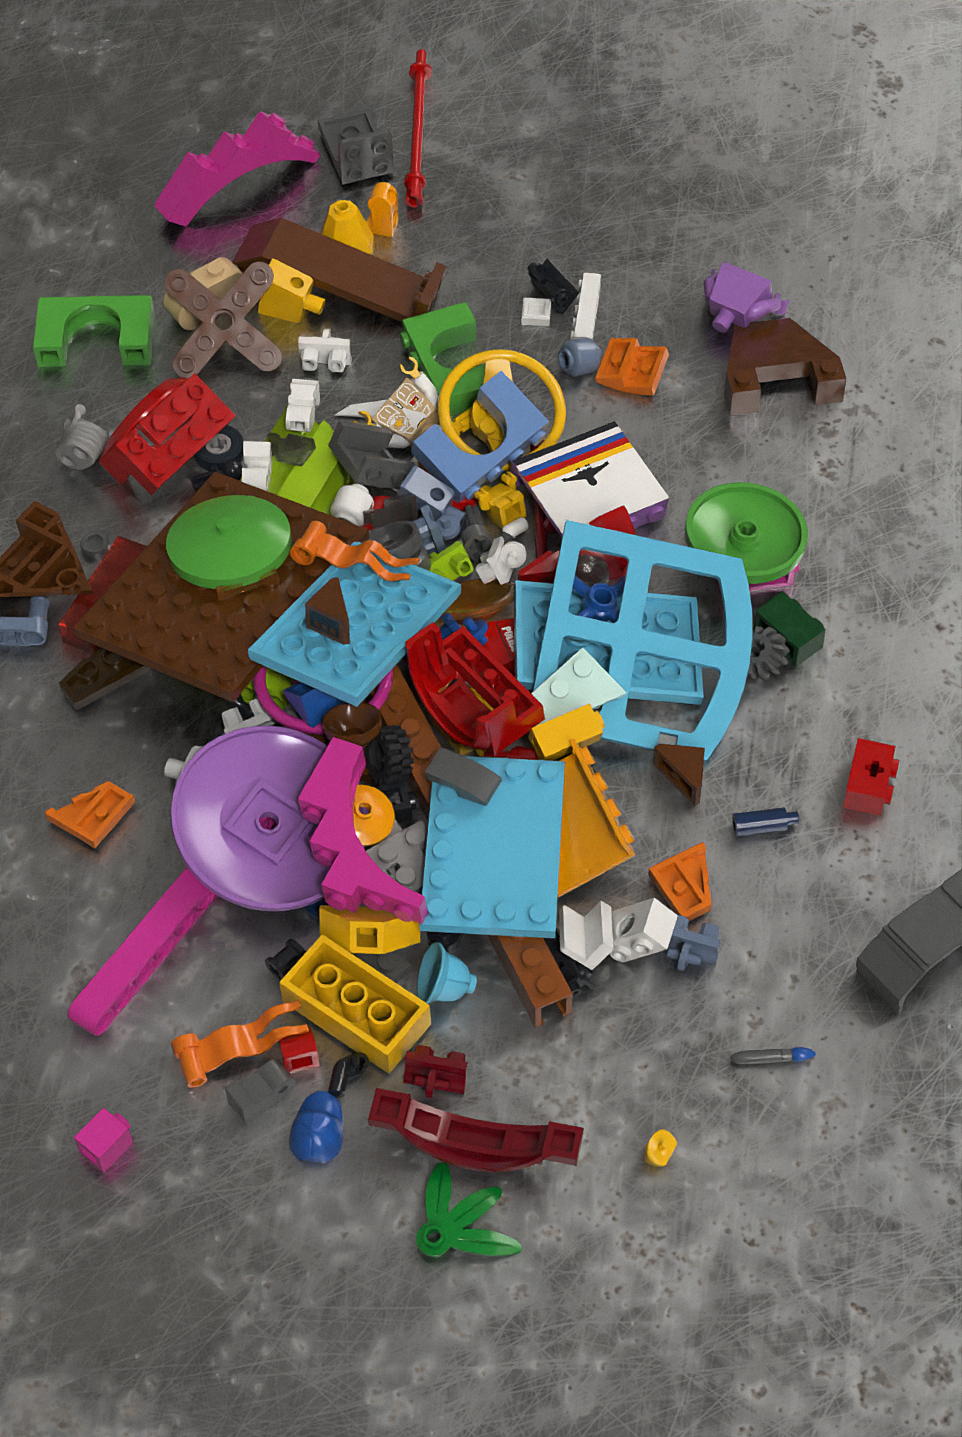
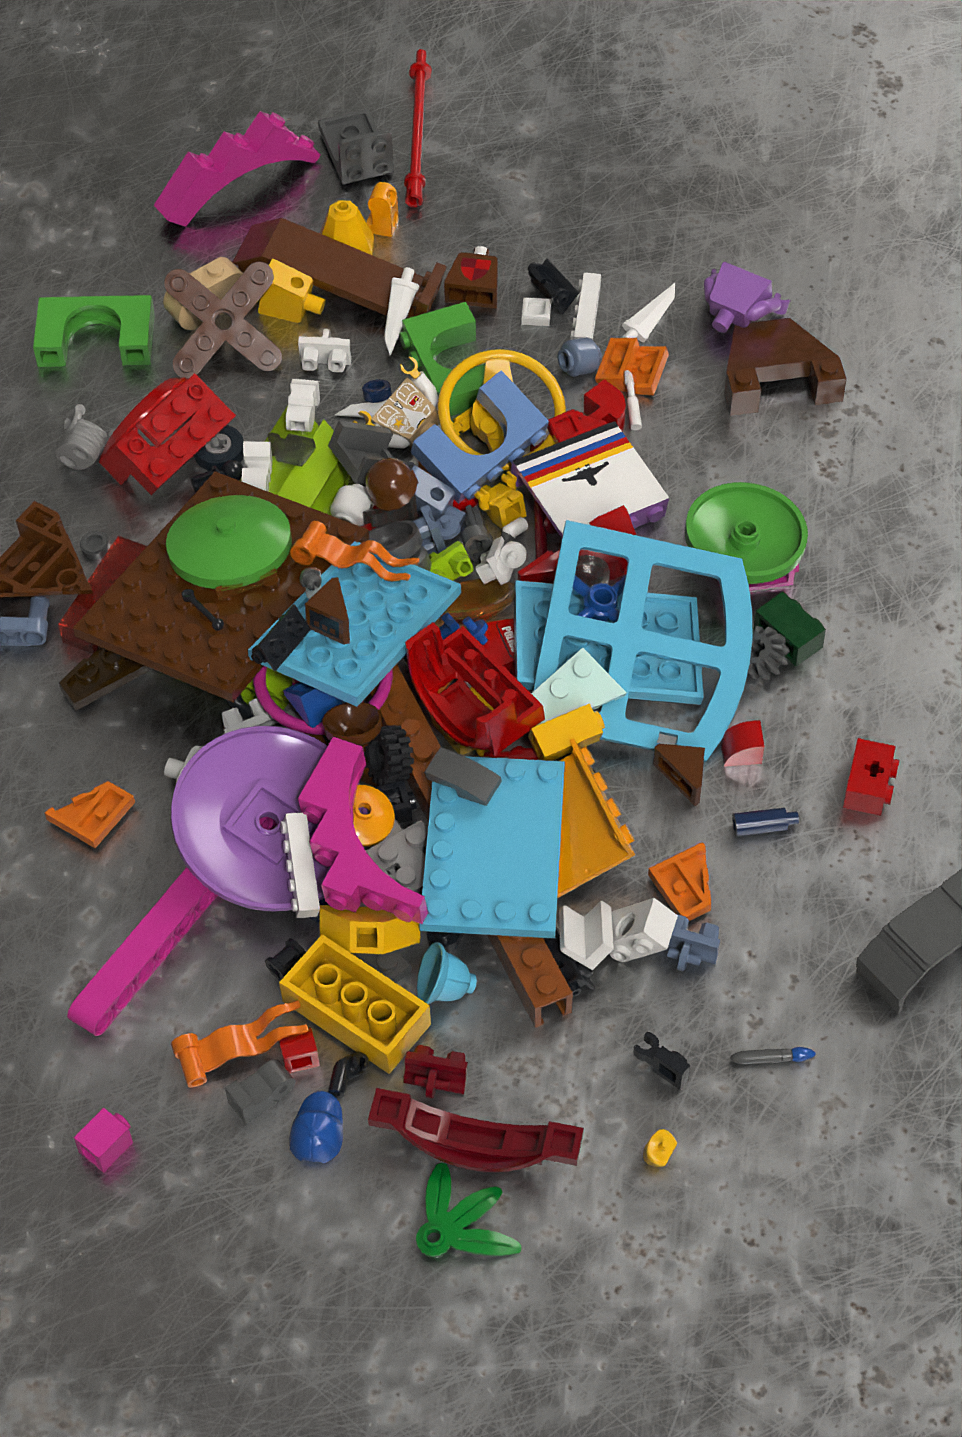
none -> black hinge [182,589,224,631]
none -> black hinge [251,604,311,671]
none -> white piece [280,812,320,918]
none -> dark grey arm [299,568,322,599]
none -> dark blue tile [362,379,392,403]
none -> reddish brown helmet [365,457,419,511]
none -> white bar [384,267,419,356]
none -> reddish brown torso [444,246,498,309]
none -> red tile [547,409,607,444]
none -> red brick [584,379,626,432]
none -> white bar [622,283,675,342]
none -> white piece [624,370,642,430]
none -> black plate [633,1032,690,1090]
none -> red brick [720,720,765,767]

